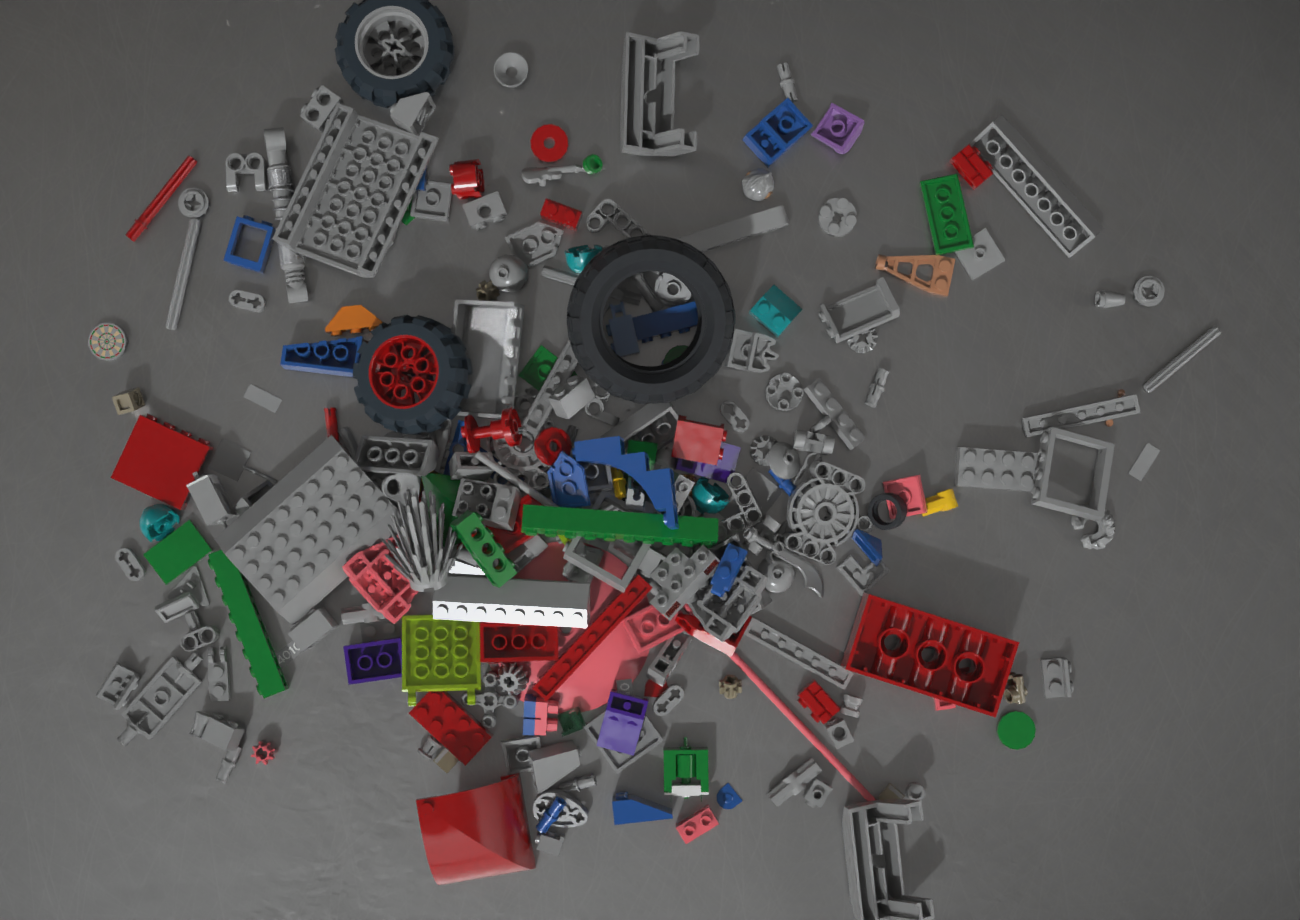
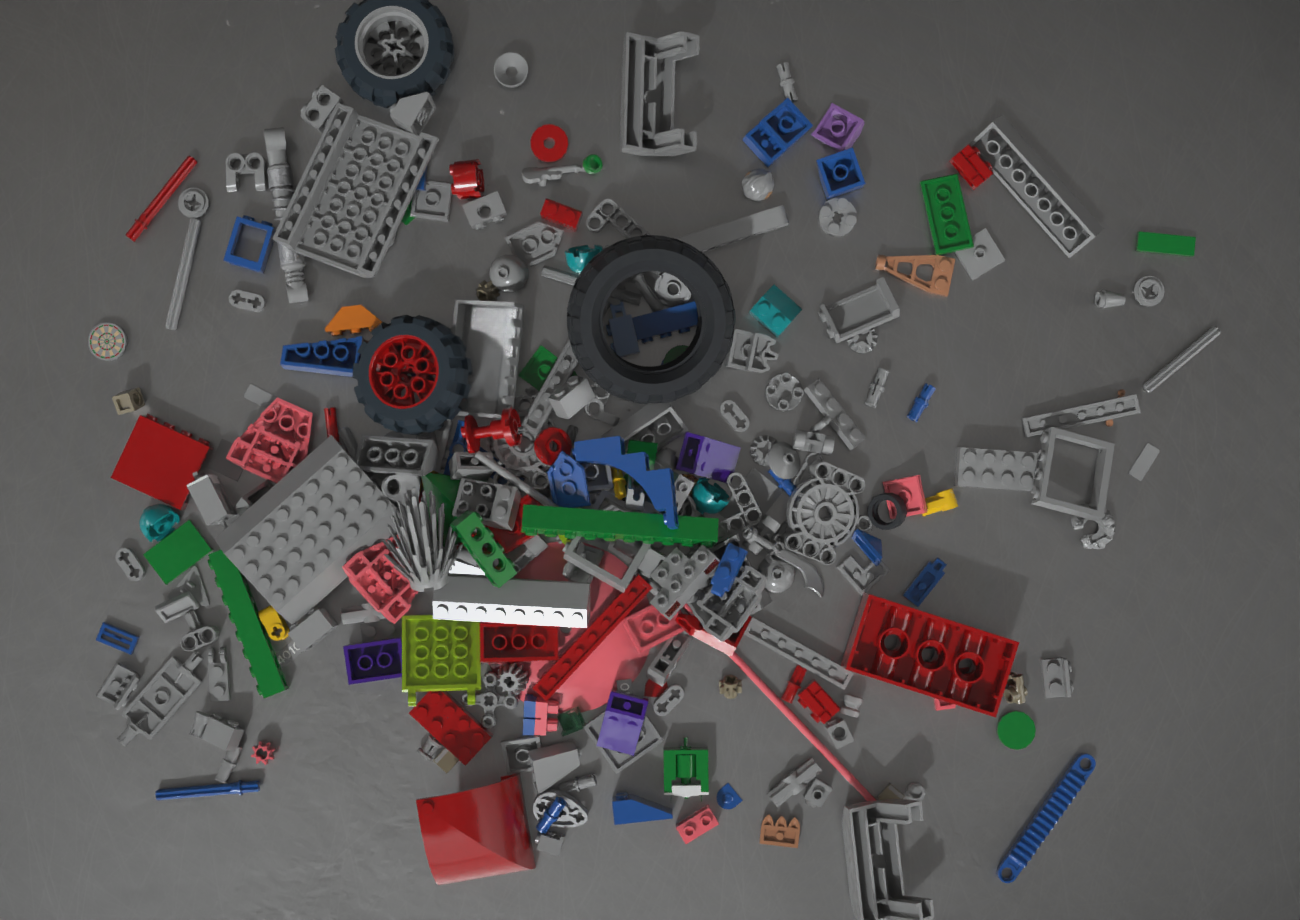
red panel [671,415,727,465] -> none
none -> blue tile [96,622,140,655]
none -> blue axle [155,780,260,800]
none -> coral wedge [226,397,313,484]
none -> yellow piece [258,605,290,641]
none -> nougat plate [759,814,800,848]
none -> red axle [781,665,807,704]
none -> blue slope [816,147,865,200]
none -> blue hinge [903,557,947,607]
none -> blue pin [907,383,936,422]
none -> blue gear [996,753,1096,883]
none -> green tile [1136,231,1196,257]

